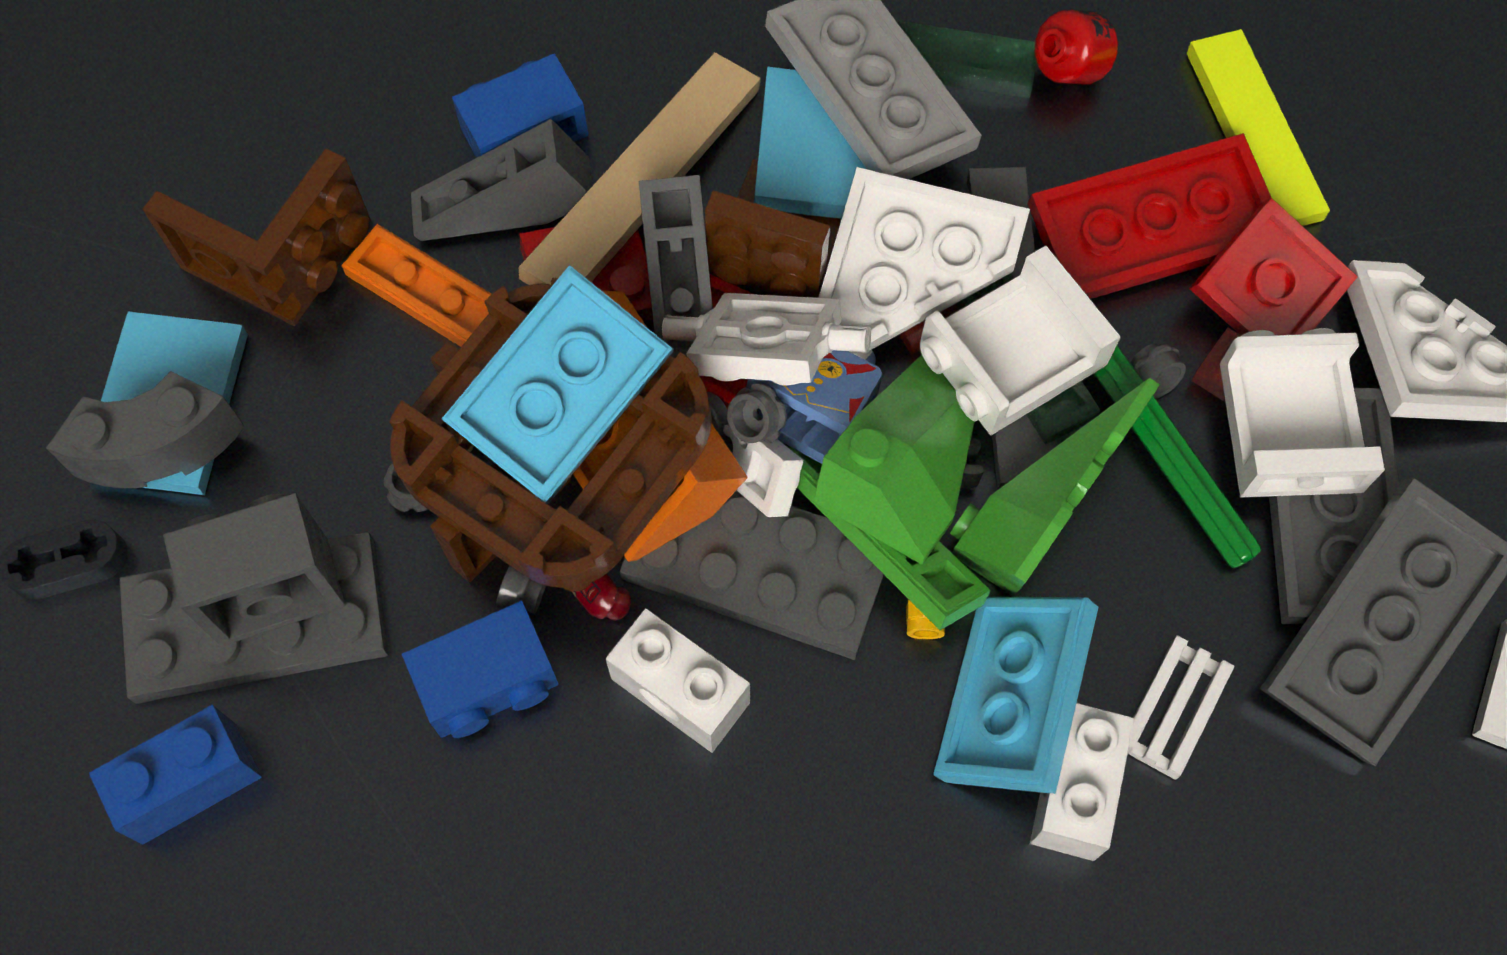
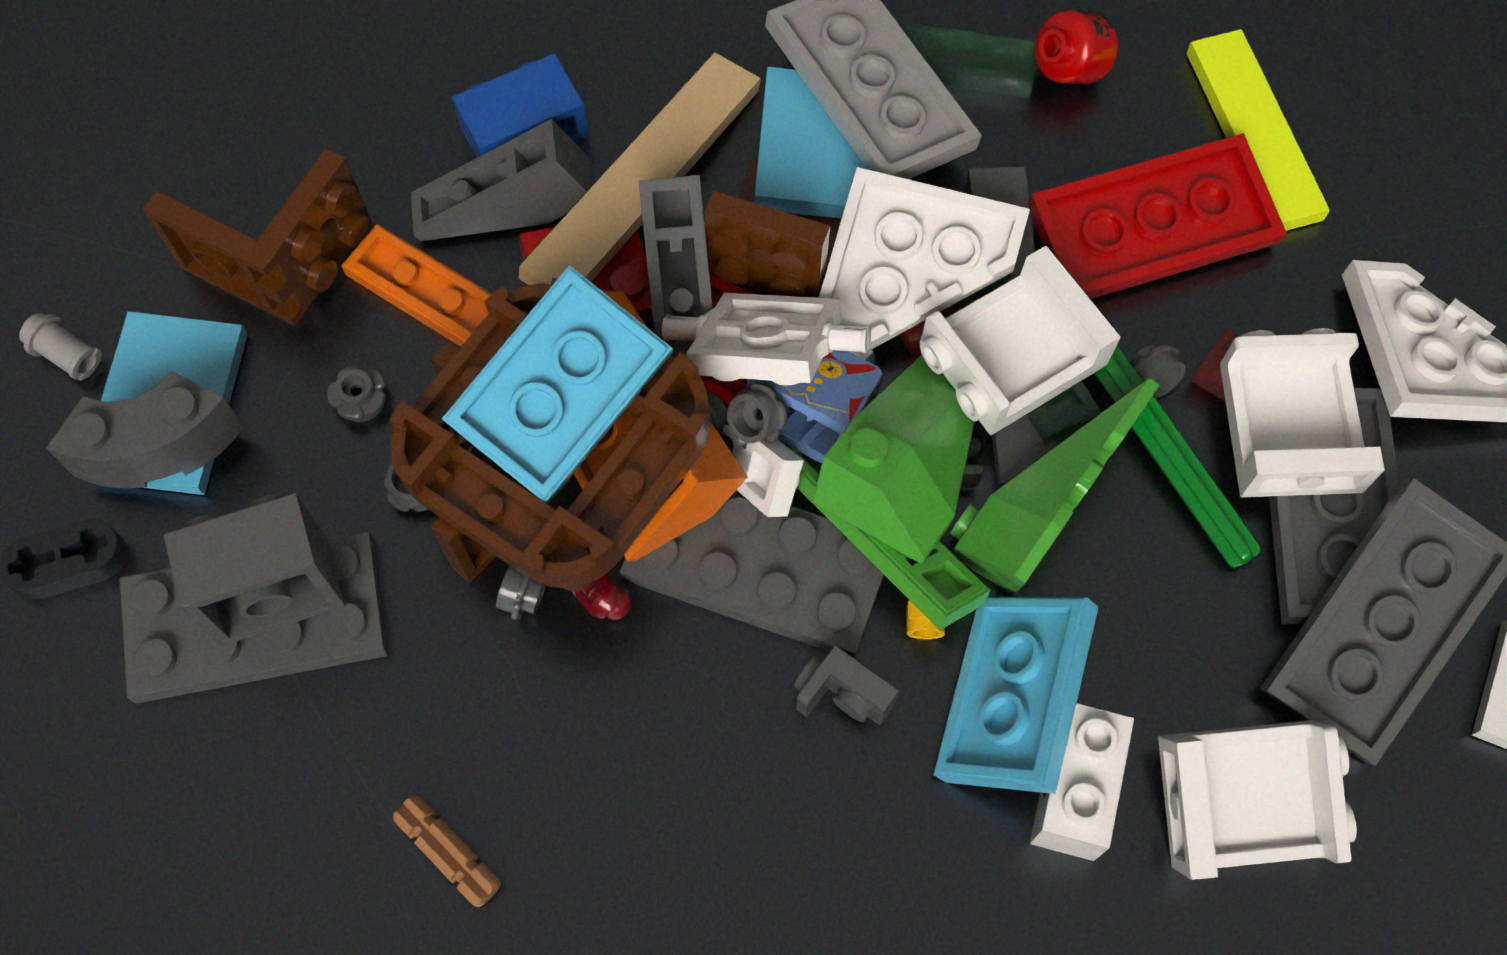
blue brick [89,704,262,844] -> none
blue brick [402,601,559,738] -> none
white brick [606,608,750,753] -> none
white tile [1128,635,1235,780] -> none
red plate [1189,198,1358,336] -> none
none -> light grey pin [19,313,102,381]
none -> dark grey plate [327,365,386,422]
none -> medium nougat axle [392,794,501,908]
none -> dark grey bracket [794,646,899,725]
none -> white panel [1158,720,1357,880]

